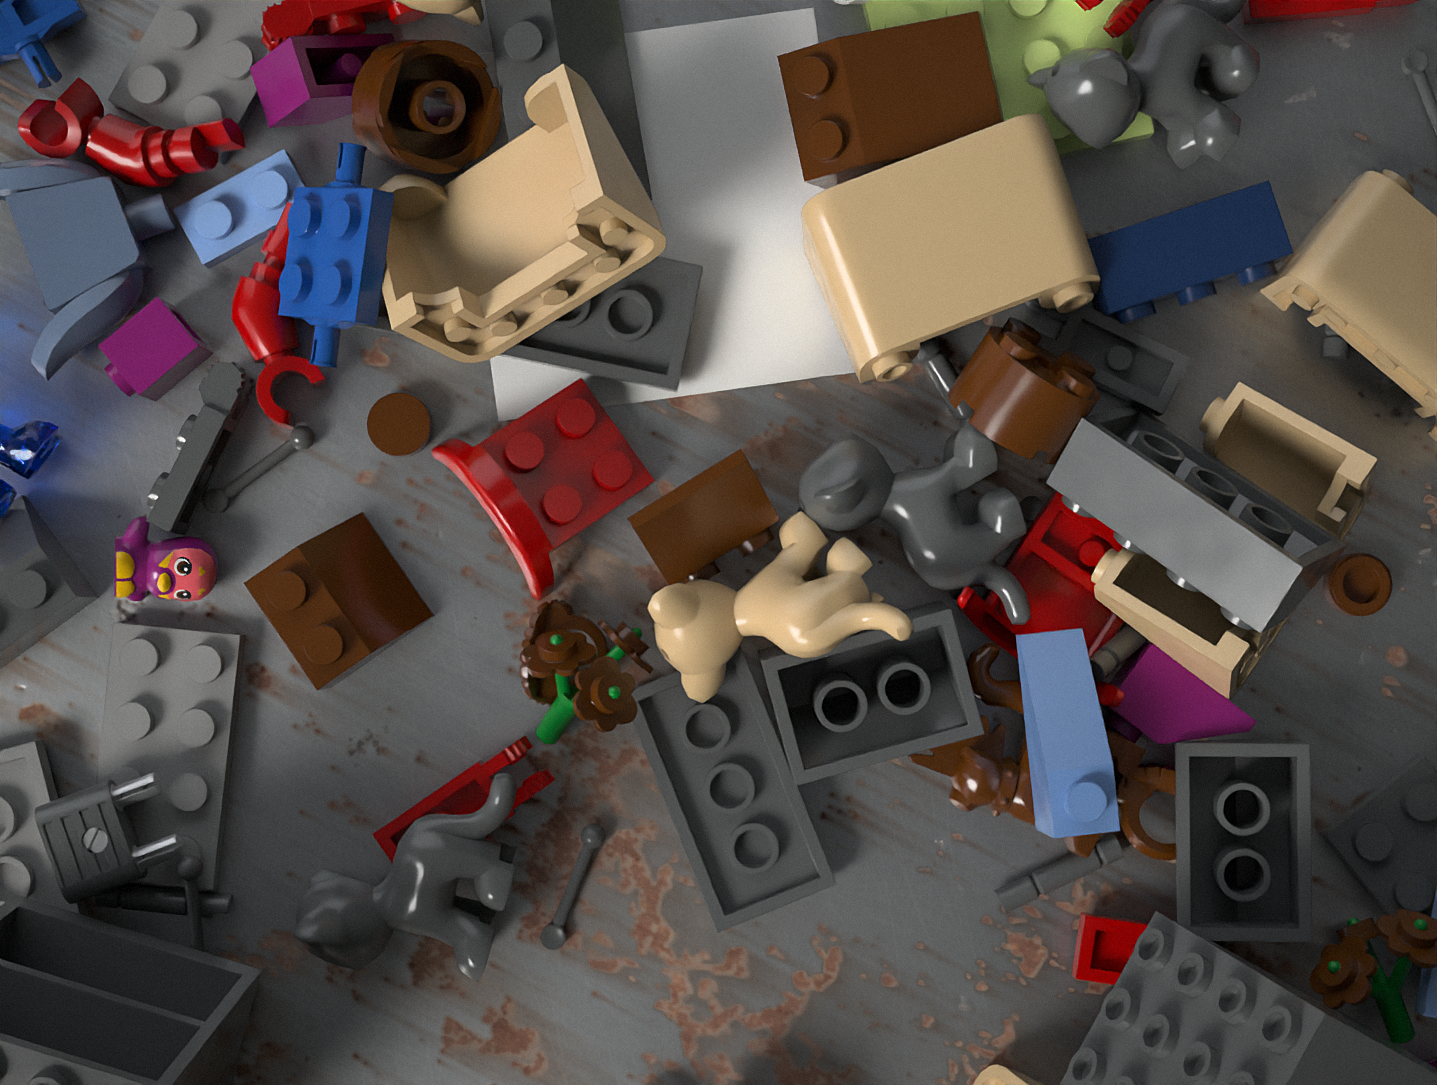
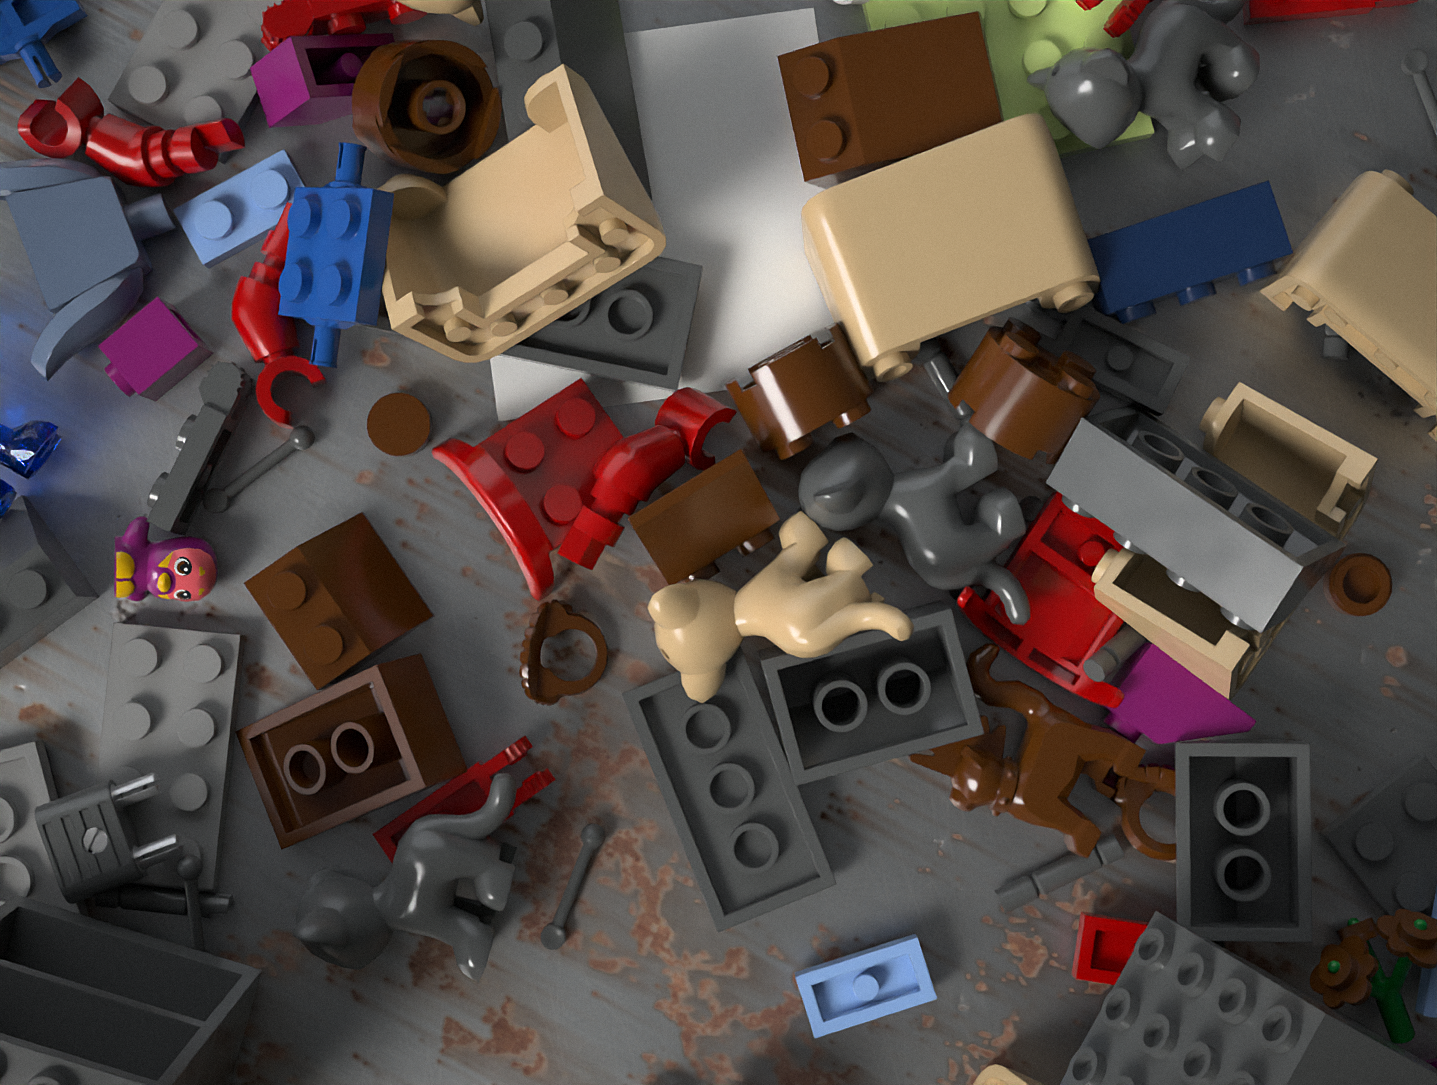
reddish brown plant [522,619,654,745] -> none
medium blue slope [1016,628,1120,838] -> none
none -> reddish brown slope [235,653,467,850]
none -> red piece [557,387,737,570]
none -> reddish brown brick [724,322,875,460]
none -> light blue plate [794,934,937,1038]

